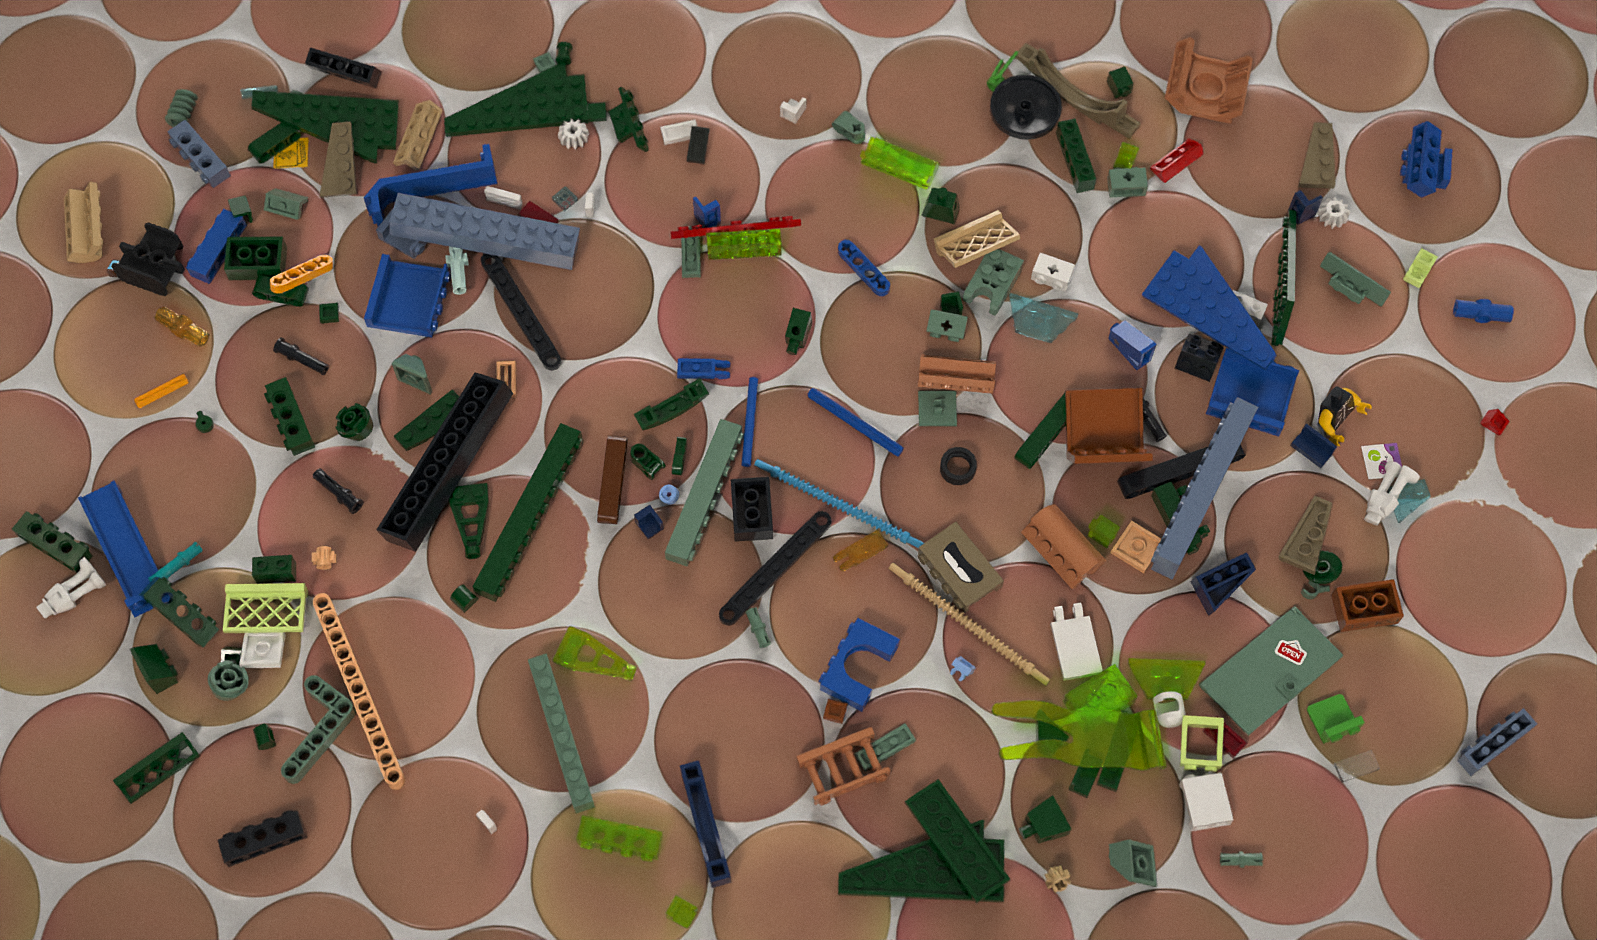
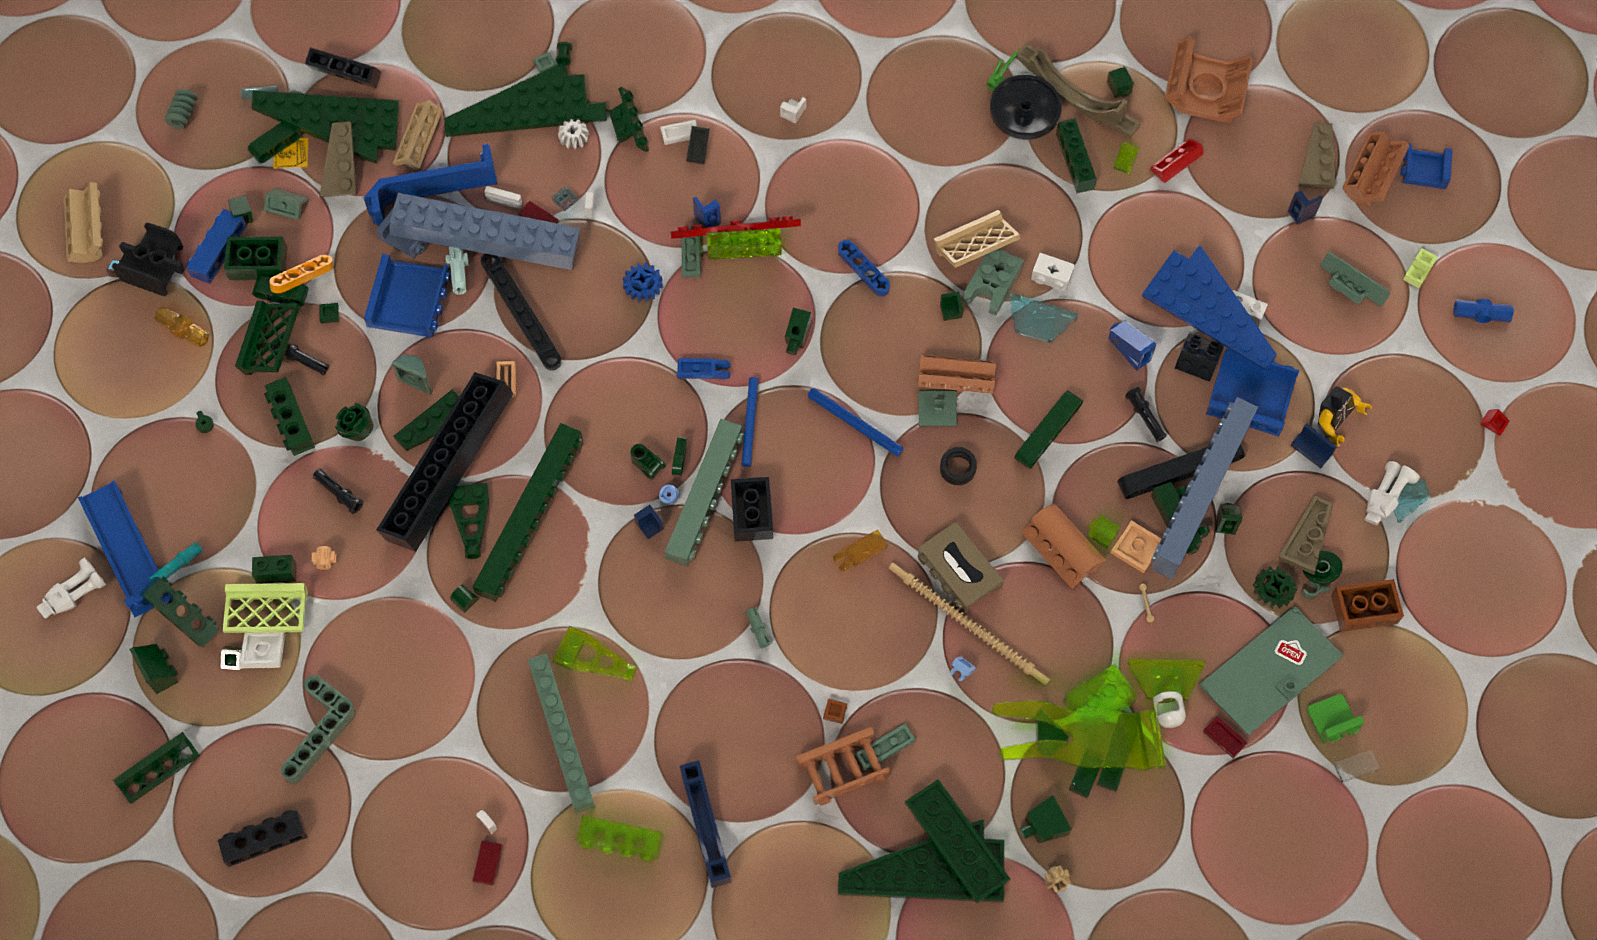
dark green brick [12,511,93,573] -> none
light orange axle [134,374,189,408] -> none
sand blue brick [167,120,231,188] -> none
sand green cone [208,661,249,701] -> none
dark green brick [253,723,276,750] -> none
light nougat beam [313,593,405,790] -> none
reddish brown beam [597,436,628,525] -> none
dark green slope [634,378,709,430] -> none
clear neon green panel [665,895,698,929] -> none
black plate [719,511,832,626] -> none
dark azure hose [754,459,924,548] -> none
blue arch [819,618,900,712] -> none
sand green piece [832,111,865,144] -> none
clear neon green brick [860,136,940,190] -> none
dark green torso [921,188,960,225] -> none
sand green brick [926,309,968,342] -> none
white tile [1050,603,1103,681] -> none
dark orange bracket [1065,388,1153,464] -> none
sand green brick [1107,167,1148,198] -> none
sand green slope [1109,840,1157,887] -> none
white panel [1179,771,1233,832] -> none
yellowish green window [1180,715,1224,772] -> none
dark blue wedge [1190,552,1256,616] -> none
sand green pin [1220,851,1263,868] -> none
dark green wing [1271,209,1296,346] -> none
white gear [1318,197,1350,229] -> none
sticker [1361,443,1402,479] -> none
blue brick [1407,121,1442,198] -> none
sand blue brick [1457,708,1537,776] -> none
none -> dark green fence [235,300,300,375]
none -> dark red tile [472,841,502,886]
none -> blue gear [623,263,663,302]
none -> tan hinge [1139,584,1154,623]
none -> dark green slope [1216,503,1242,535]
none -> dark green gear [1253,566,1297,609]
none -> nougat brick [1342,132,1409,206]

